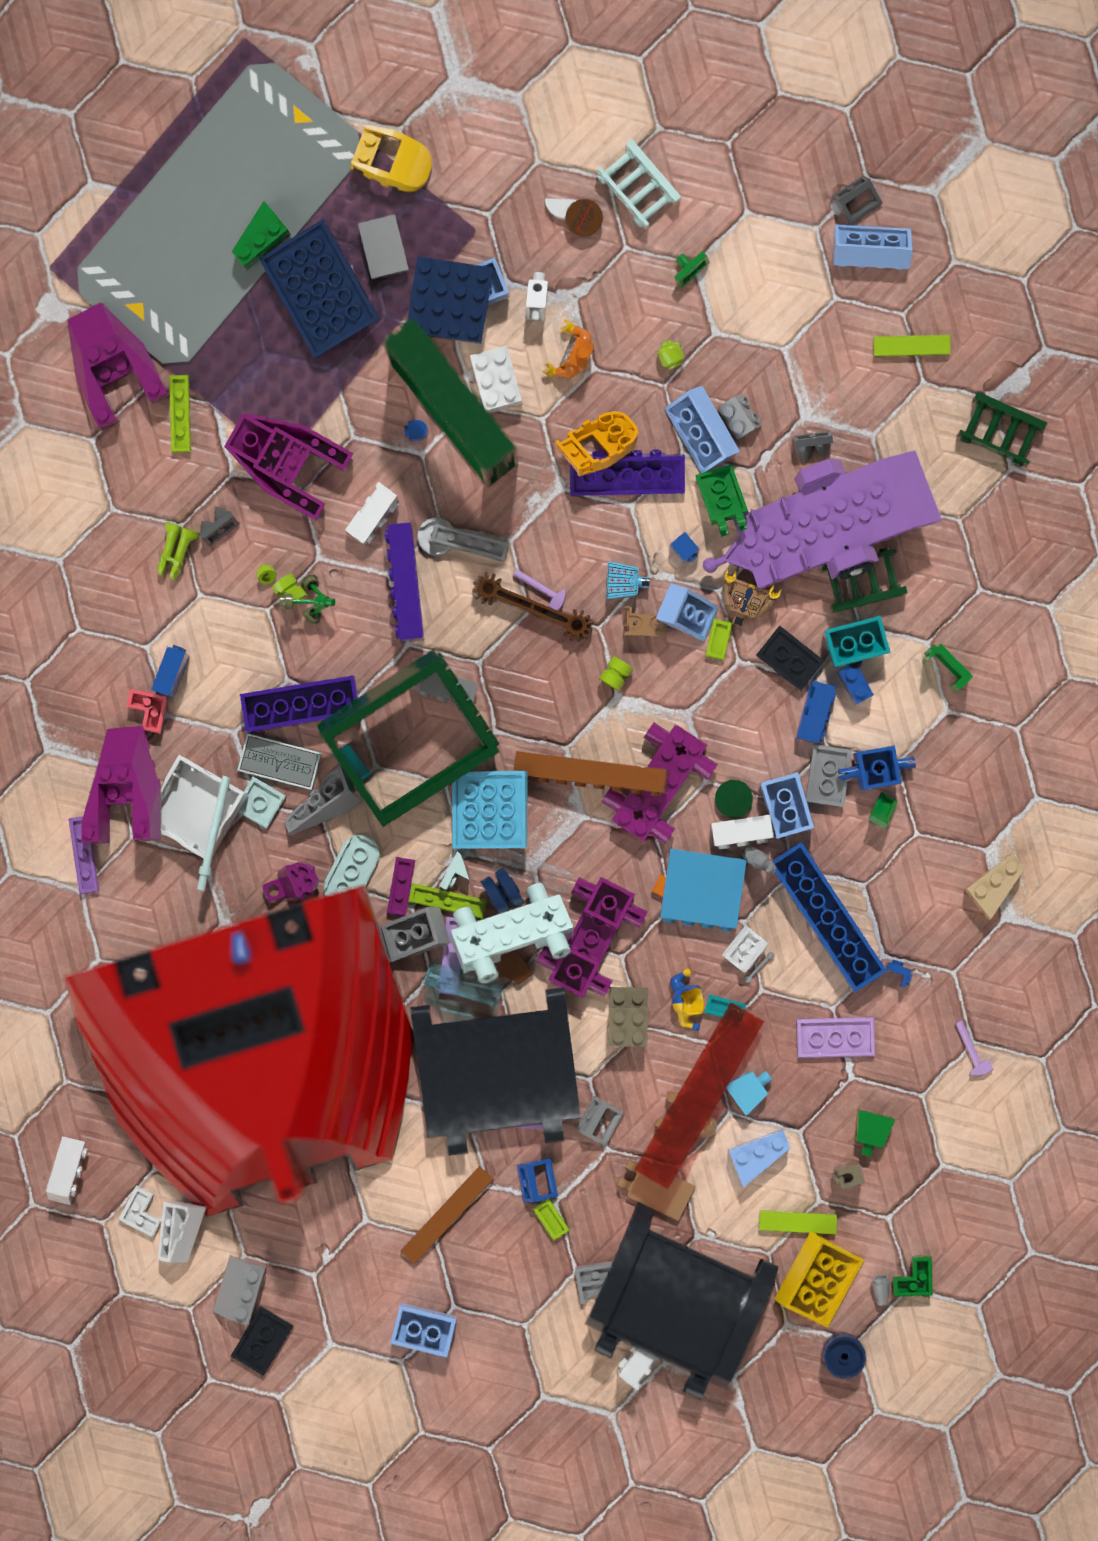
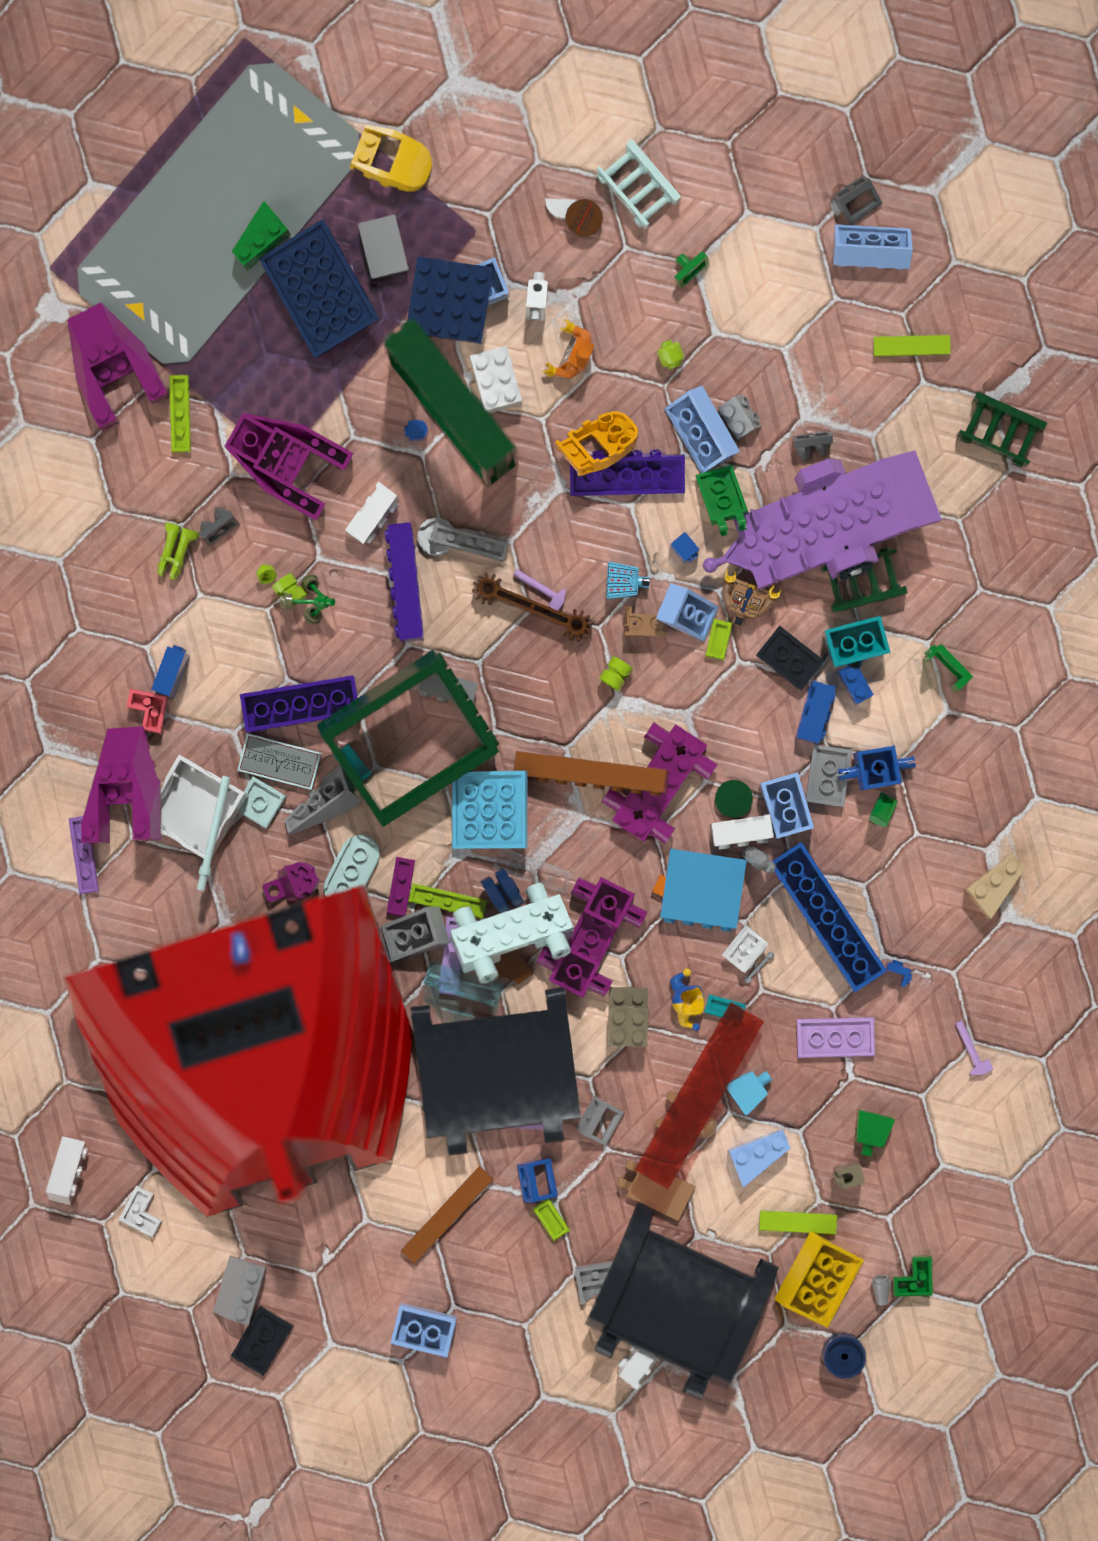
white wedge [157,1201,206,1263] -> none
light aqua slope [440,852,469,890] -> none

